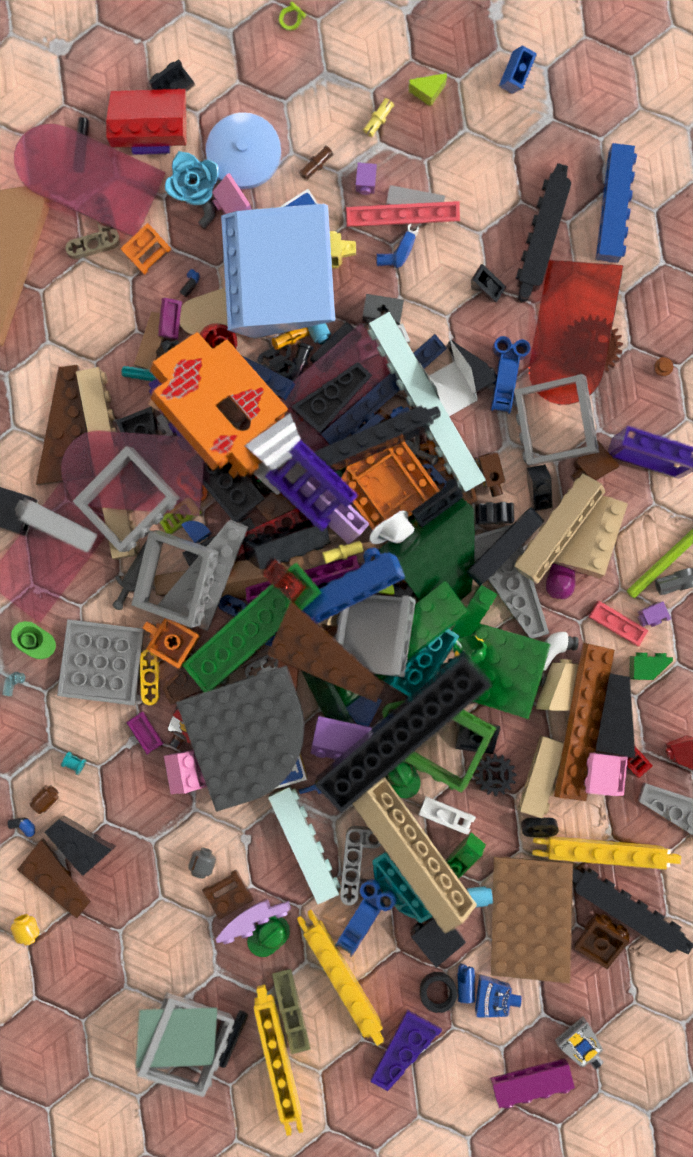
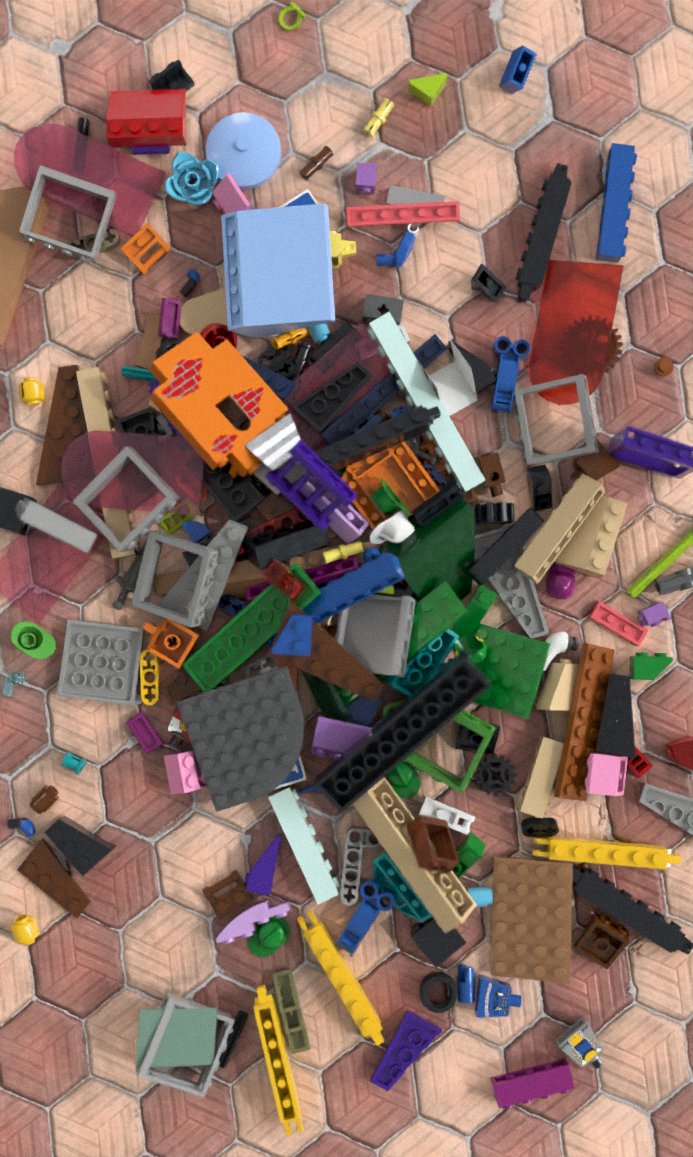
dark grey head [188,848,216,879] -> none
dark grey arm [198,200,216,229] -> none
none -> yellow head [18,377,45,406]
none -> light grey window [19,165,117,263]
none -> dark purple slope [244,834,282,896]
none -> blue wing [271,614,313,656]
none -> green piece [371,478,412,515]
none -> copper window [407,815,460,873]

